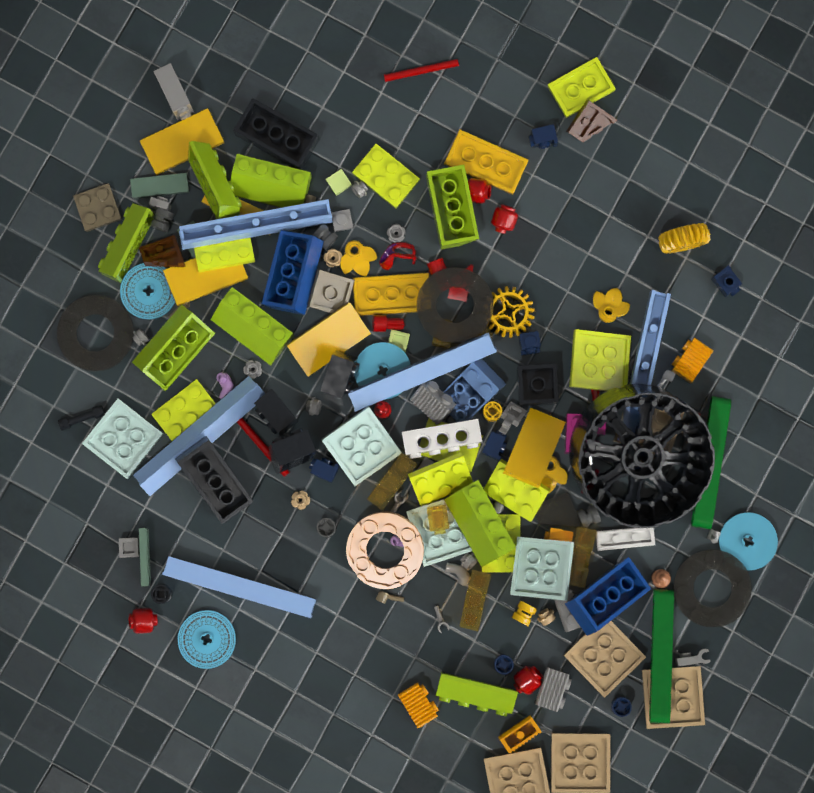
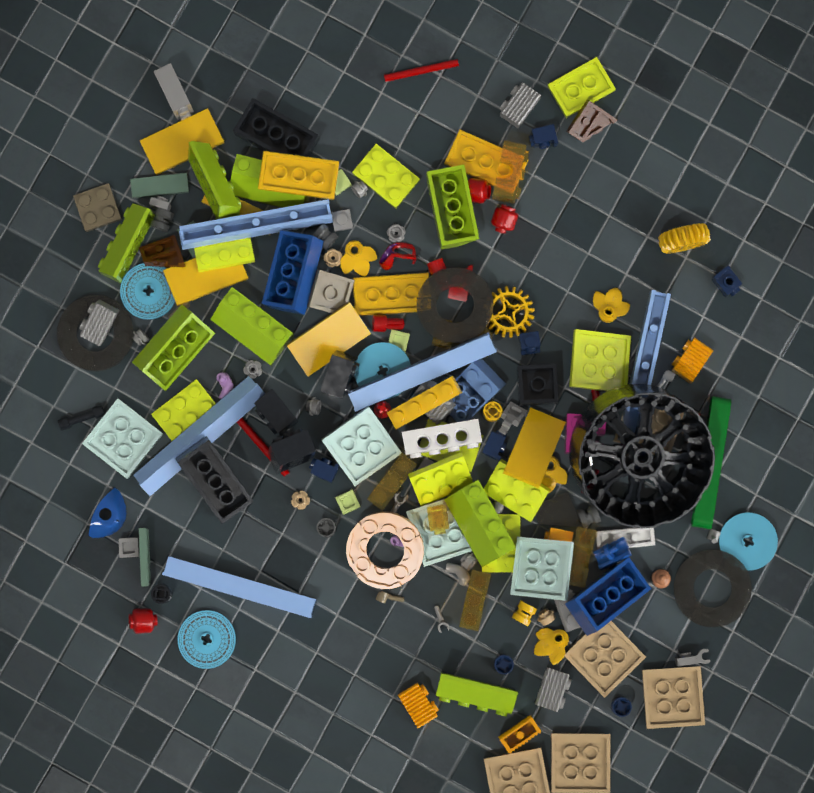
red head [514,666,543,695] -> none
green beam [649,589,674,724] -> none
none -> light grey brick [79,299,120,346]
none -> blue piece [89,488,127,538]
none -> yellow tile [258,151,340,200]
none -> yellowish green tile [335,489,361,515]
none -> yellow plate [387,376,462,429]
none -> clear yellow arch [492,140,529,204]
none -> light grey brick [499,82,541,129]
none -> yellow plate [534,628,569,665]
none -> blue hips [593,537,632,570]

